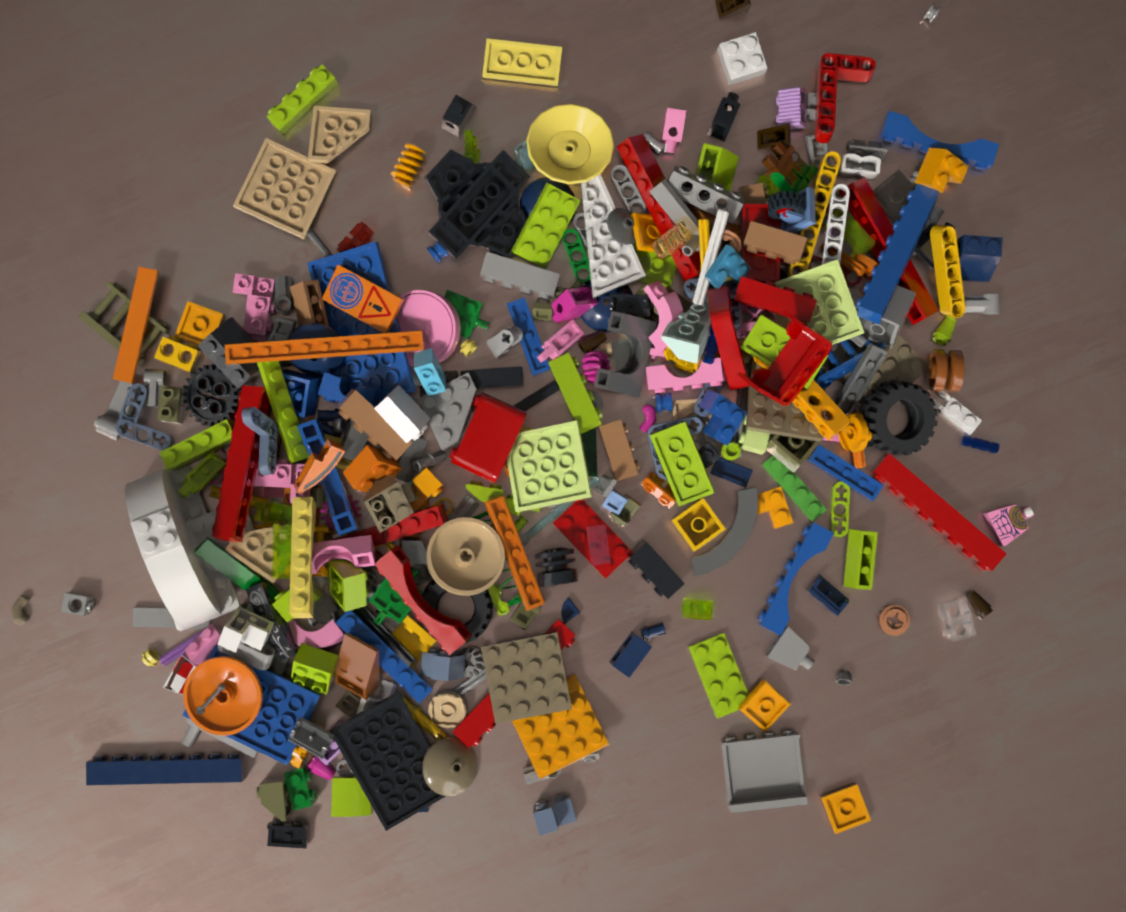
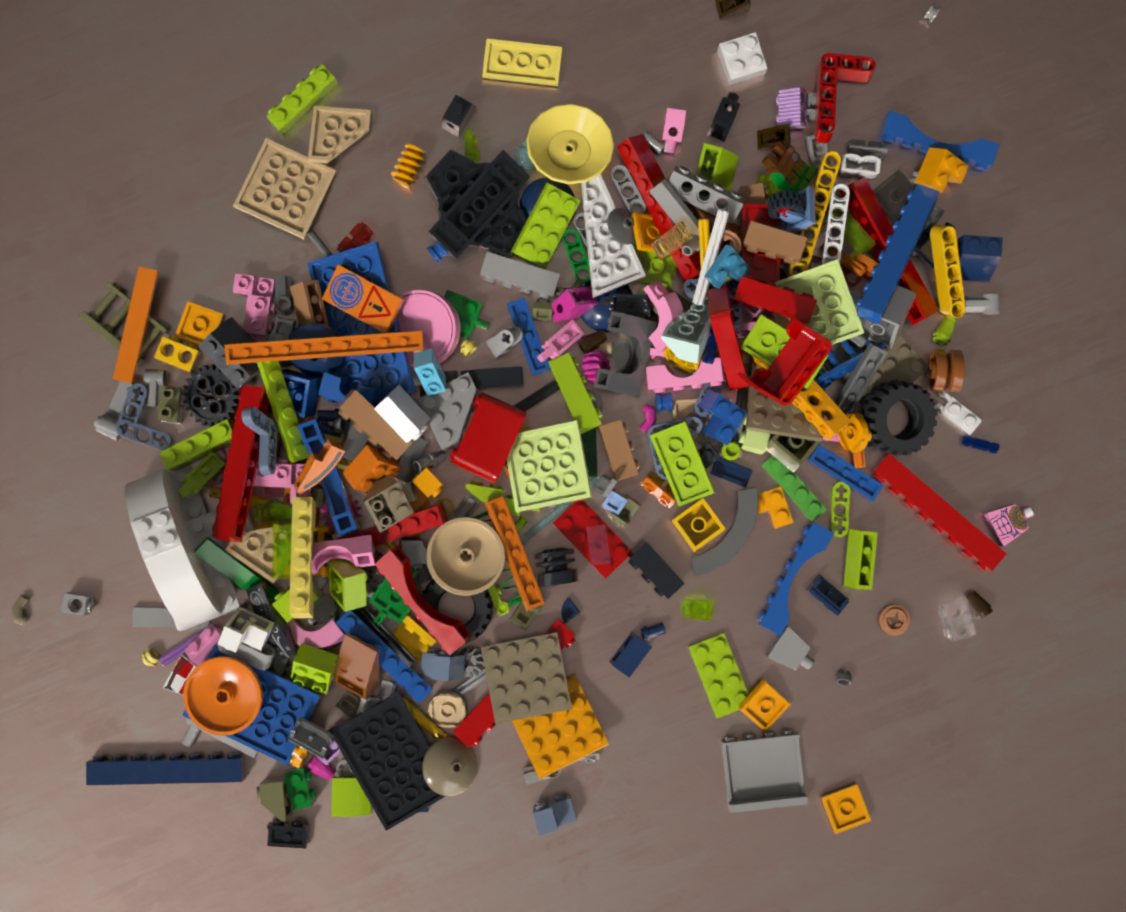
dark grey hinge [196,683,226,714] -> none

